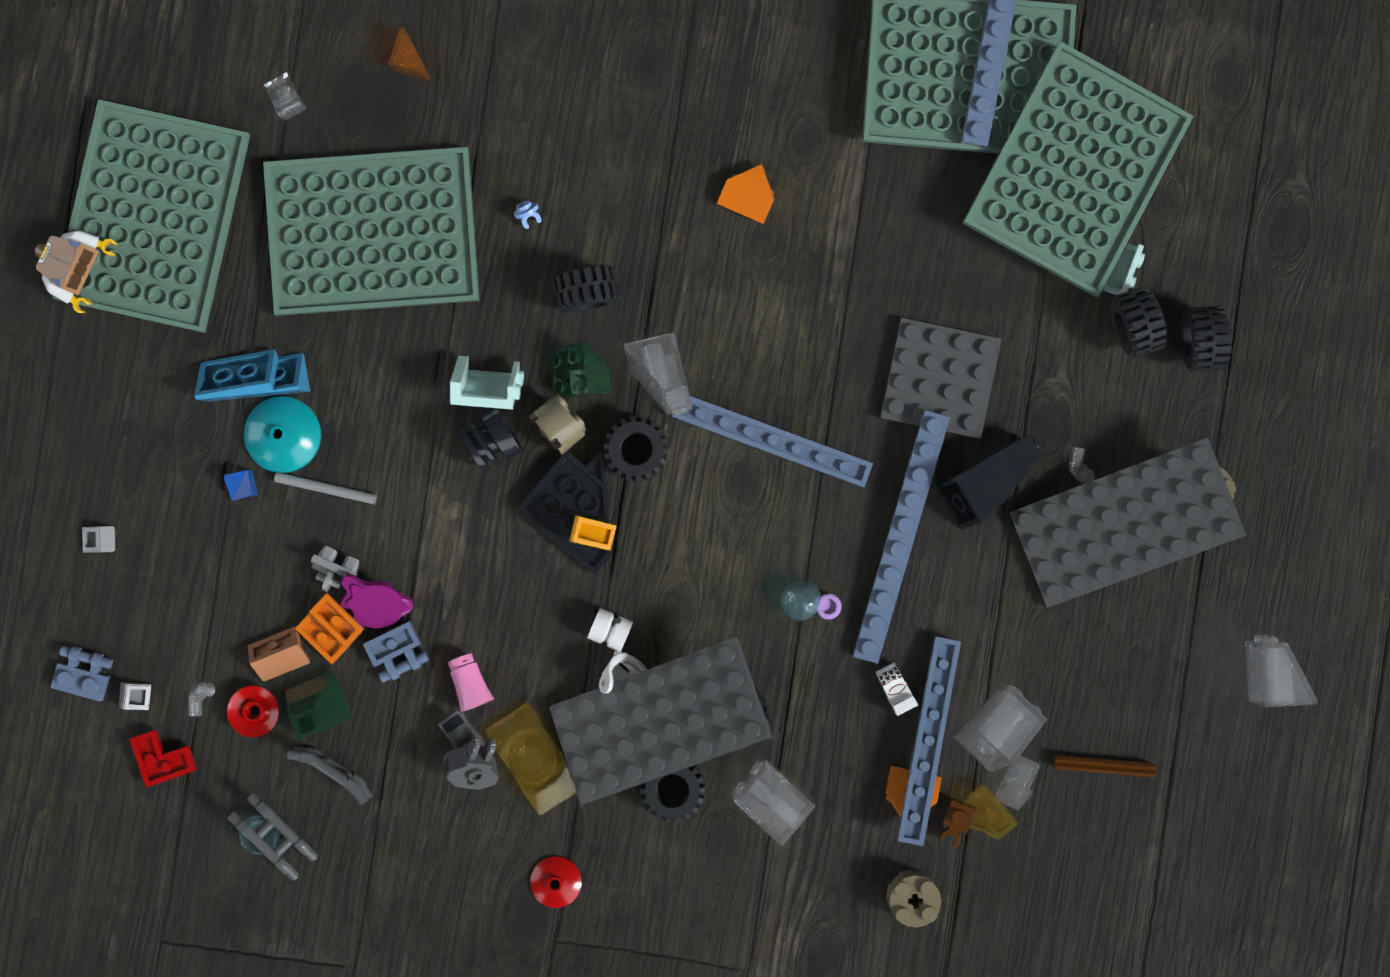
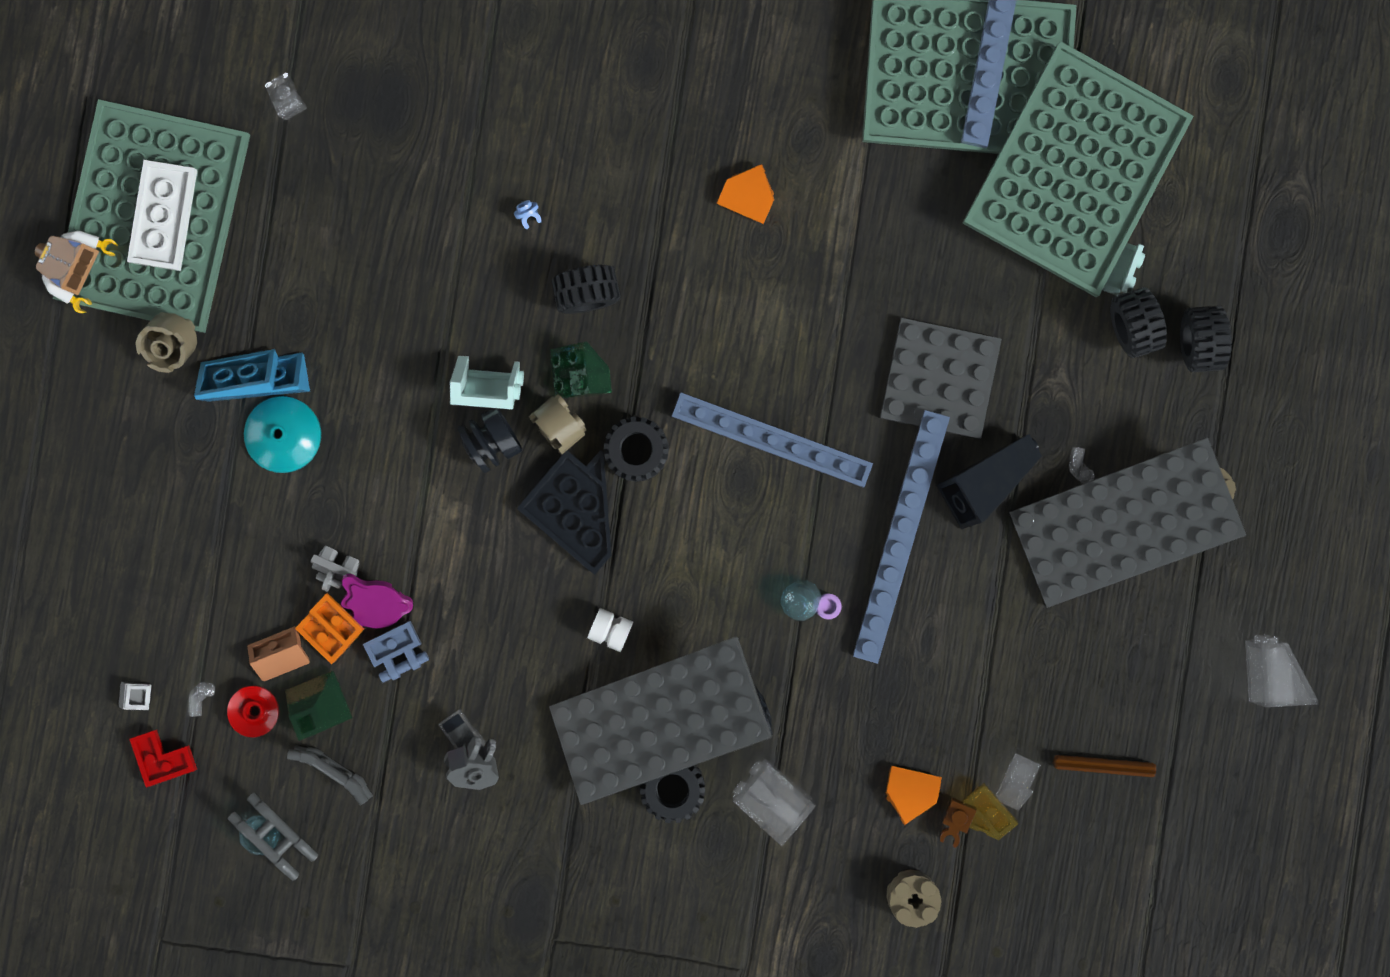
sand blue plate [51,646,113,701] -> none
light grey slope [82,526,115,553] -> none
blue slope [223,470,258,501] -> none
sand green plate [263,147,480,316] -> none
light grey bar [274,472,377,504] -> none
clear orange slope [388,27,431,81] -> none
bright pink plant [448,653,494,712] -> none
clear yellow slope [485,702,576,816] -> none
red dish [530,856,582,908] -> none
light orange slope [569,516,617,550] -> none
white helmet [599,650,647,694] -> none
clear slope [624,332,692,415] -> none
white leg [876,663,918,716] -> none
sand blue plate [897,636,961,846] -> none
clear slope [954,684,1048,773] -> none
none -> white plate [127,160,197,271]
none -> dark tan brick [136,312,197,373]

